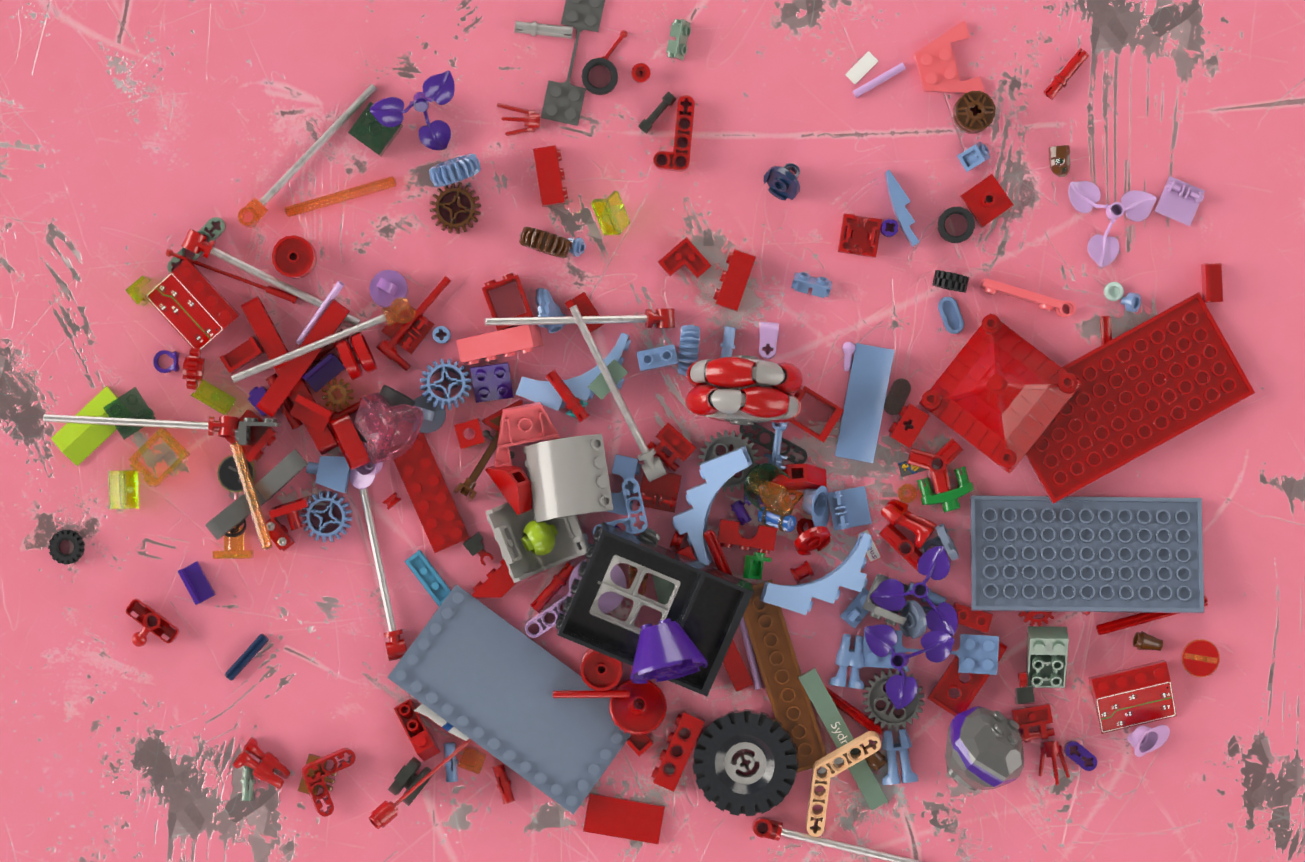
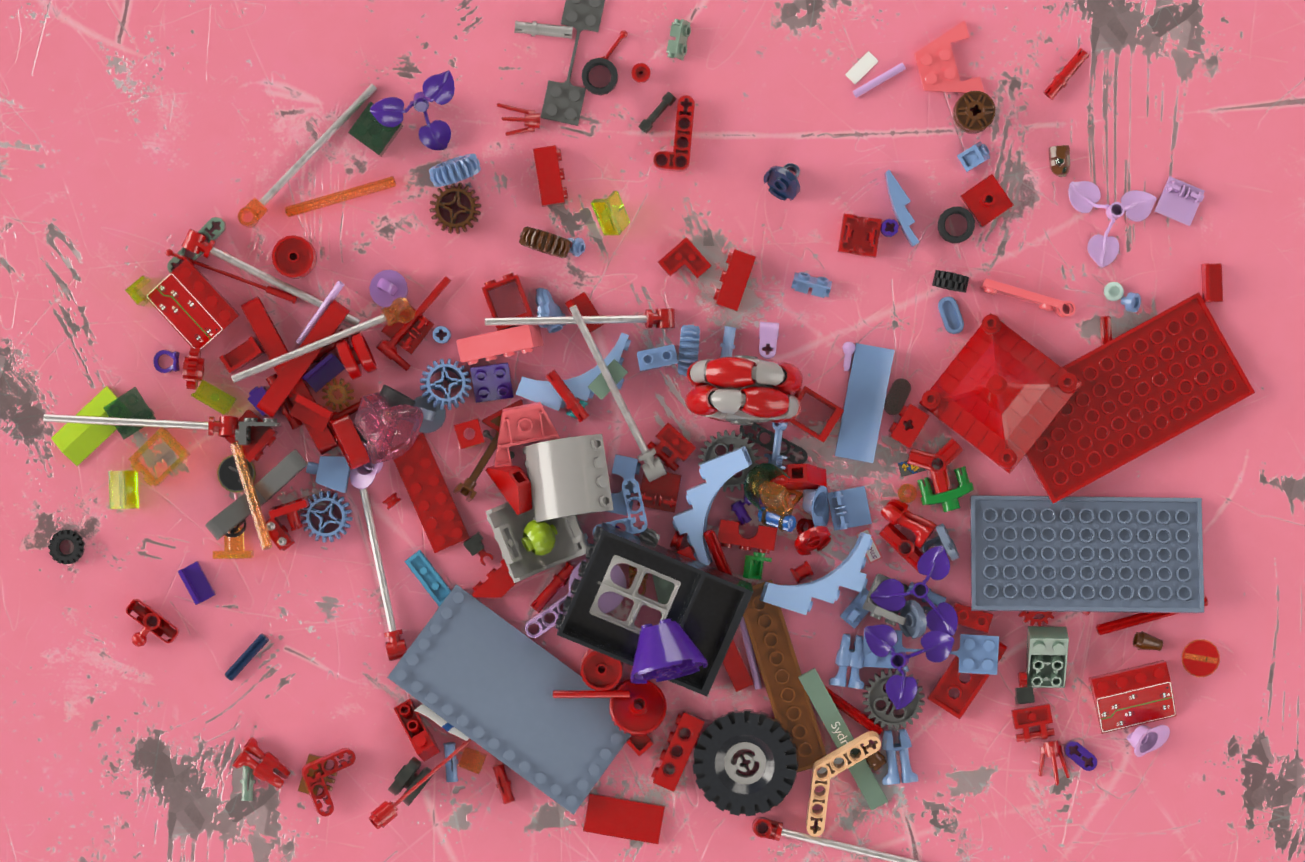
dark grey rock [945,706,1024,791] -> none

